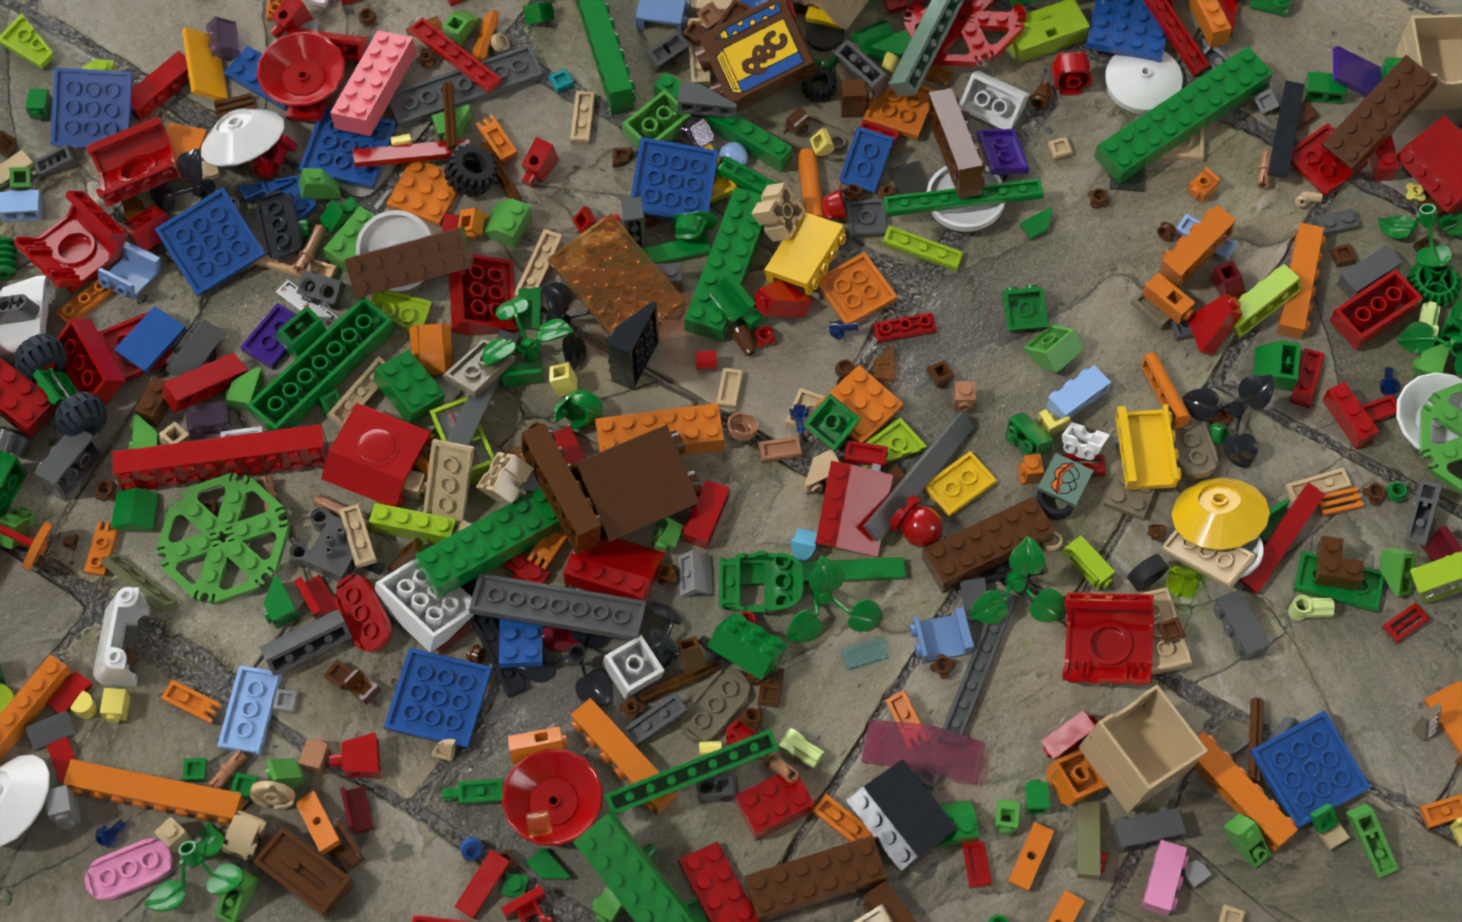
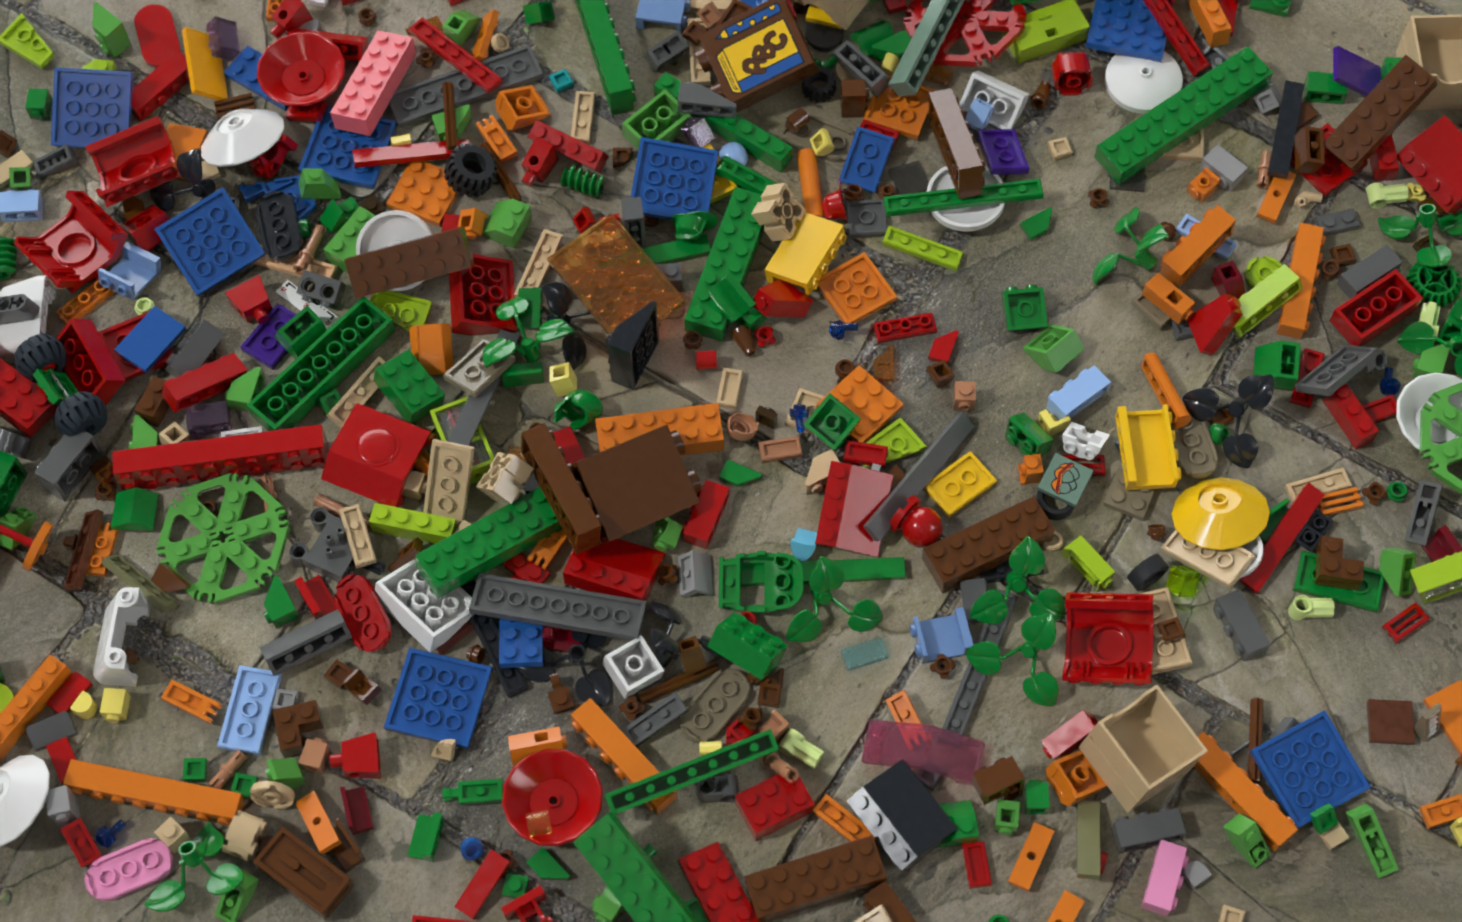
none -> red plate [60,817,102,868]
none -> copper tile [64,509,104,592]
none -> reddish brown tile [89,456,113,488]
none -> bright green slope [92,2,131,59]
none -> red tile [134,4,181,69]
none -> yellowish green plate [135,298,155,316]
none -> reddish brown tile [151,562,191,592]
none -> red torso [225,275,272,324]
none -> reddish brown brick [273,700,324,758]
none -> dark brown plate [358,194,386,215]
none -> green panel [408,812,445,862]
none -> orange slope [495,85,551,130]
none -> red brick [528,120,609,174]
none -> reddish brown plate [548,673,575,714]
none -> green piece [561,164,605,198]
none -> reddish brown plate [683,330,703,350]
none -> green tile [719,459,762,487]
none -> dark brown plate [755,405,778,429]
none -> nougat panel [758,709,789,743]
none -> red tile [928,330,959,364]
none -> light blue brick [965,98,995,130]
none -> green plant [966,612,1059,706]
none -> reddish brown brick [972,756,1025,805]
none -> green plant [1092,207,1169,285]
none -> light grey brick [1199,144,1248,192]
none -> lime tile [1244,256,1282,289]
none -> orange tile [1256,172,1297,224]
none -> reddish brown brick [1294,126,1325,175]
none -> black slope [1294,510,1334,553]
none -> dark grey hinge [1295,344,1388,397]
none -> reddish brown plate [1320,259,1342,280]
none -> yellowish green piece [1366,183,1408,209]
none -> copper tile [1367,699,1415,745]

